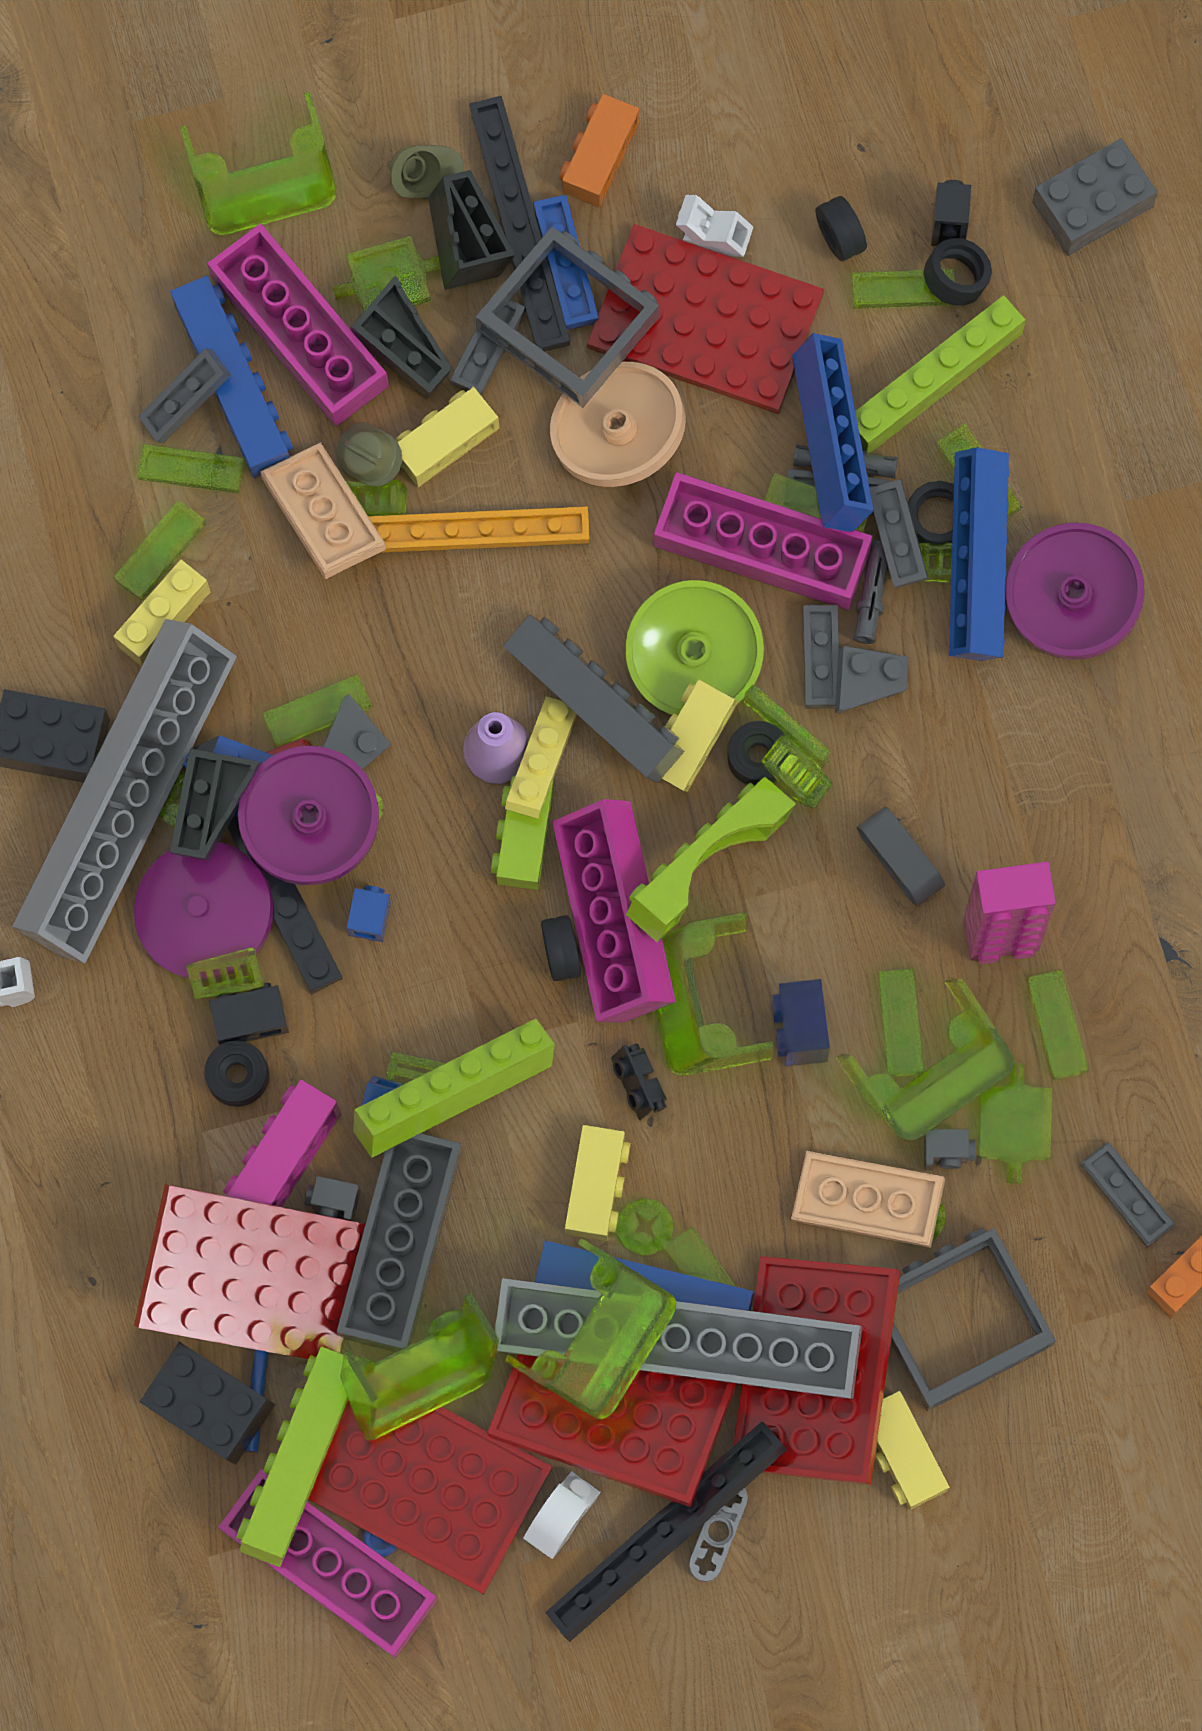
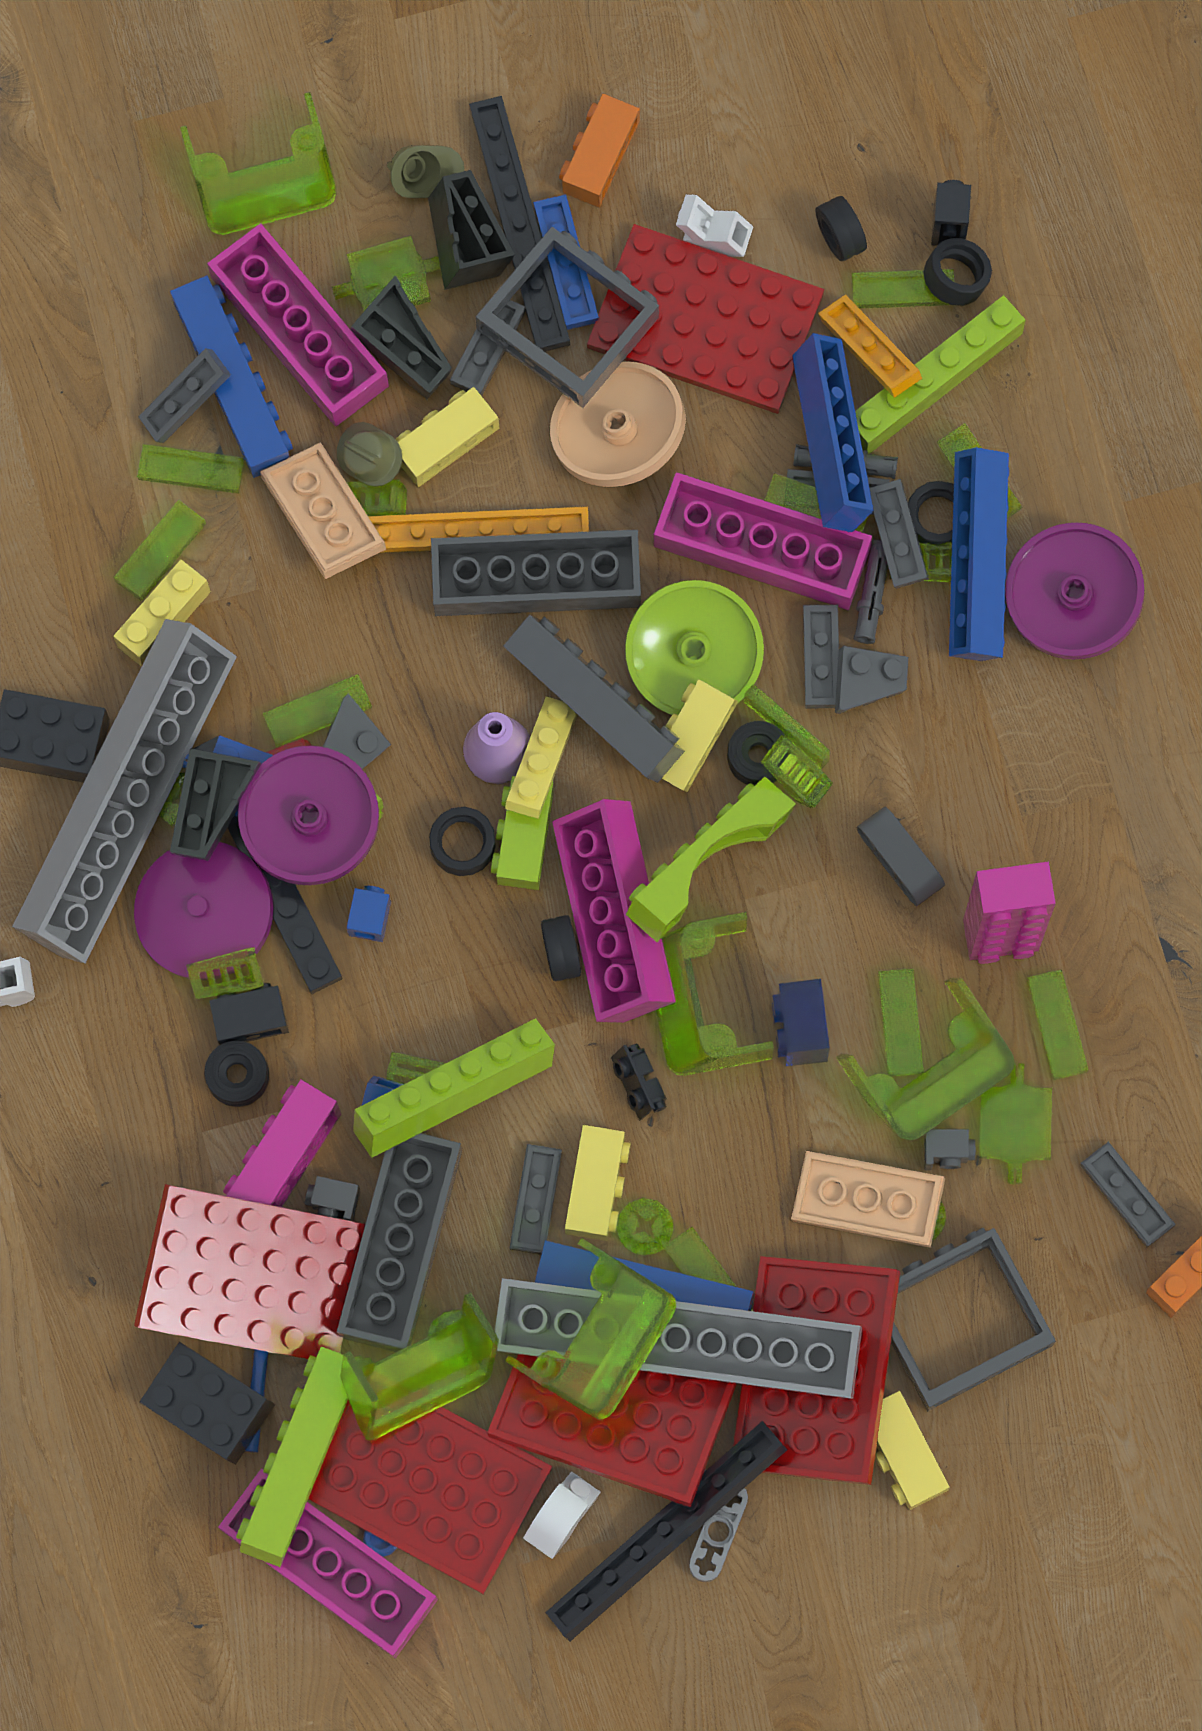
dark grey brick [1032,138,1158,256] -> none
none -> black tyre [429,806,496,876]
none -> dark grey brick [431,530,641,616]
none -> dark grey tile [510,1144,562,1255]
none -> light orange plate [818,294,922,398]

